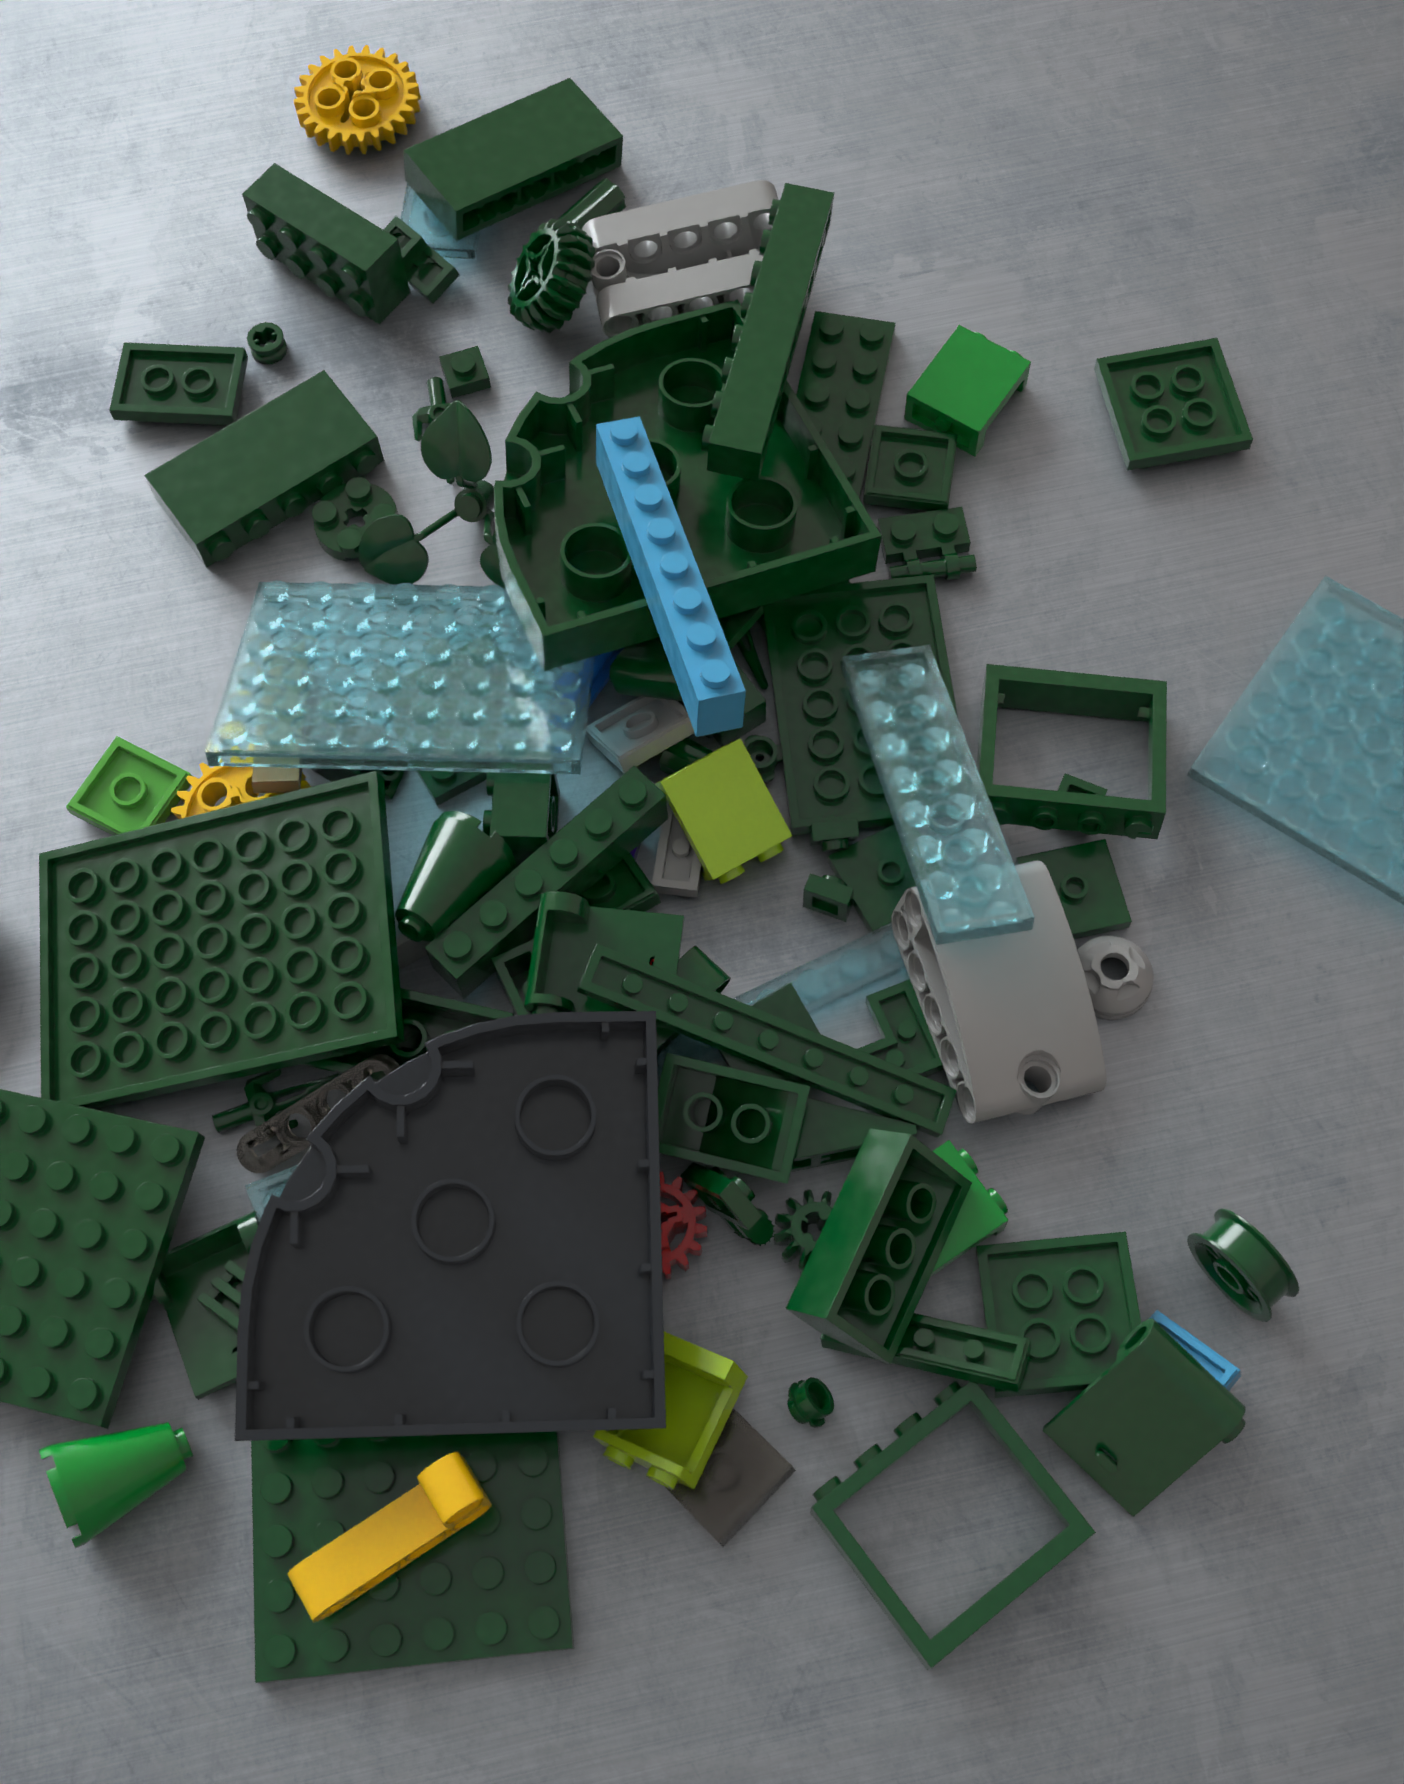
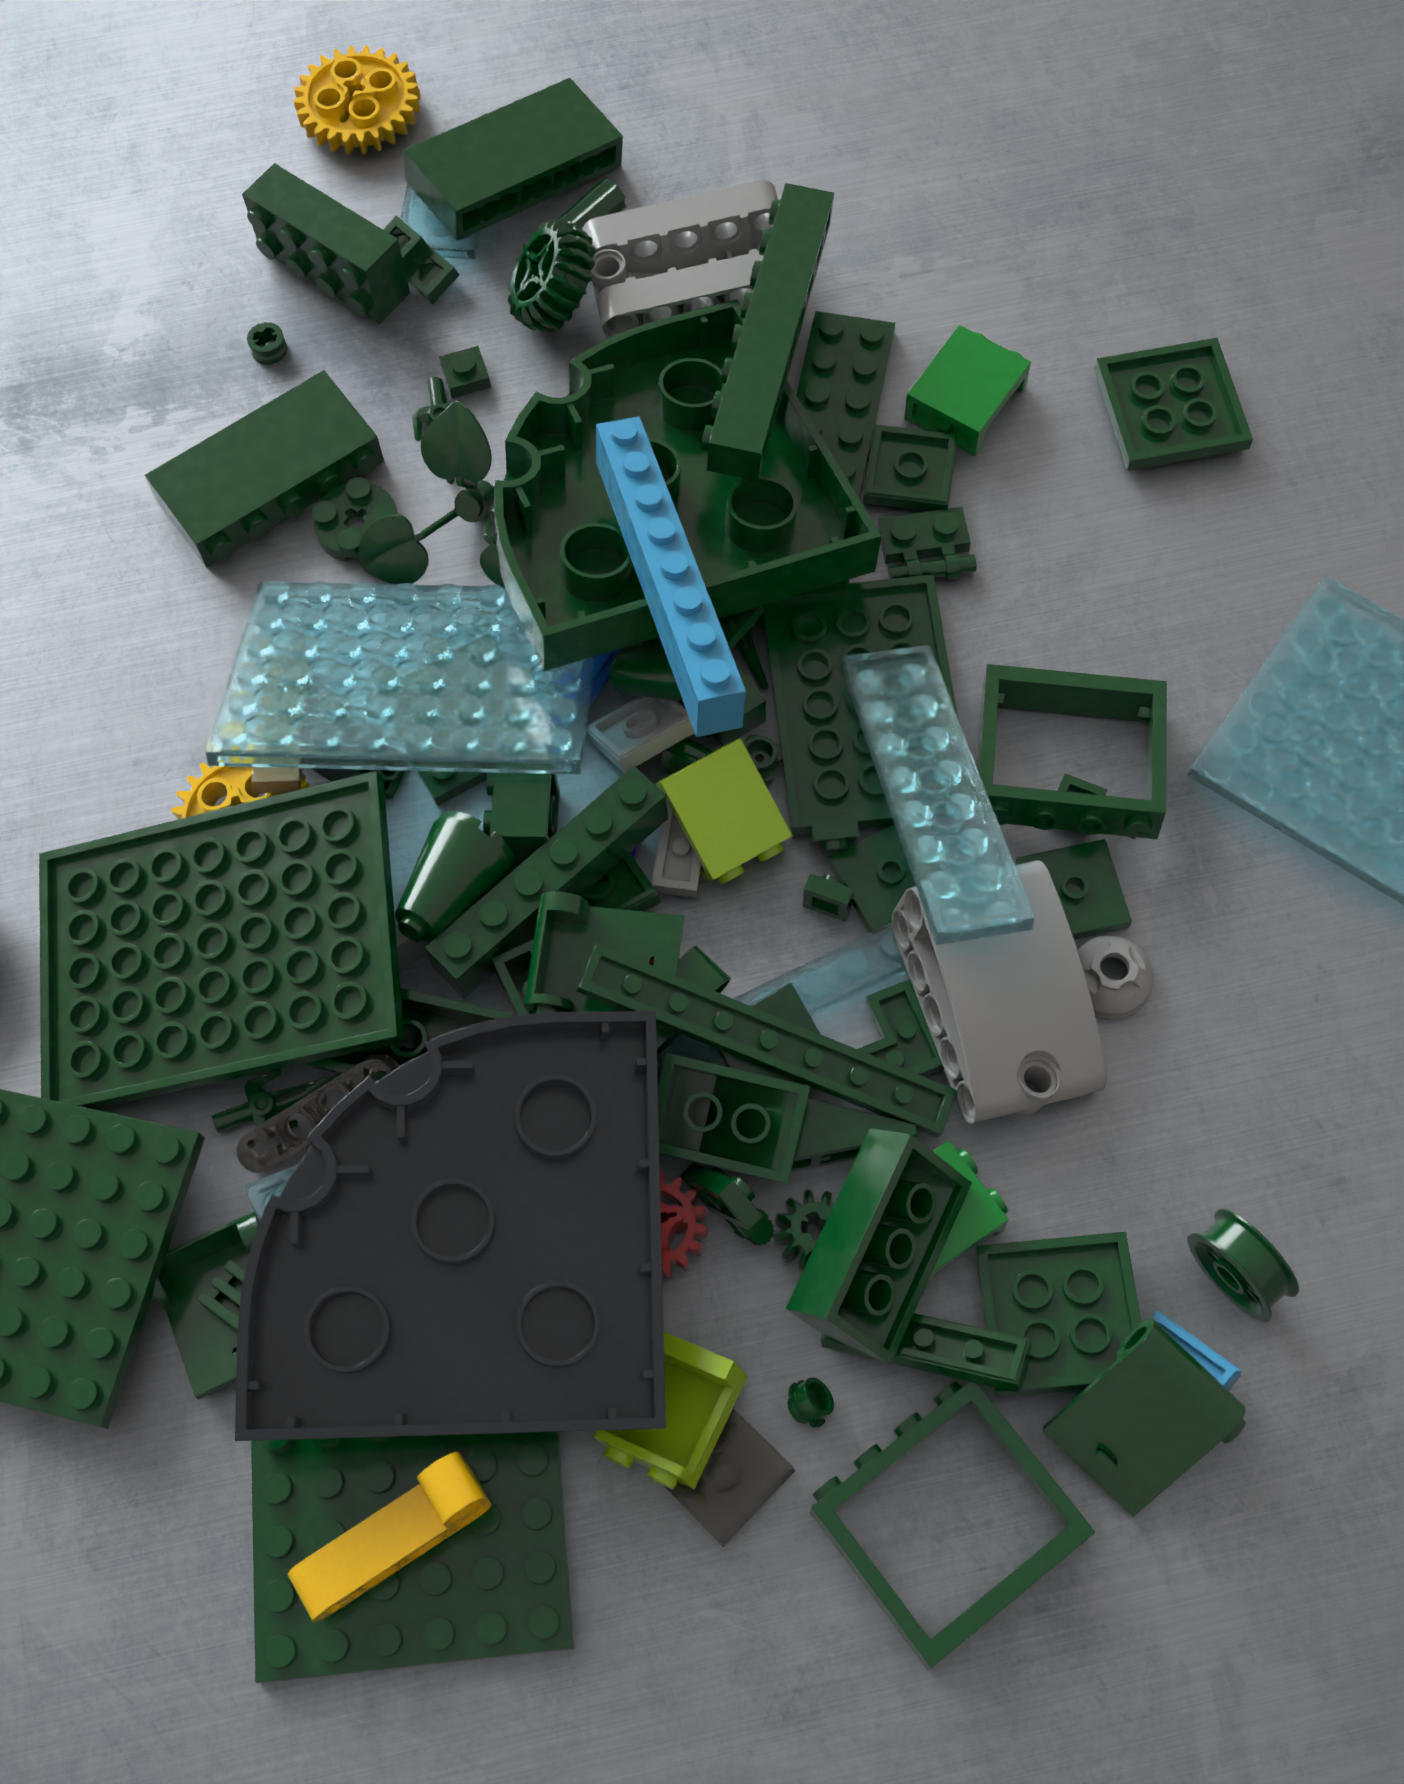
green cone [39,1422,193,1548] -> none
bright green plate [66,736,192,835] -> none
dark green plate [109,342,248,425] -> none

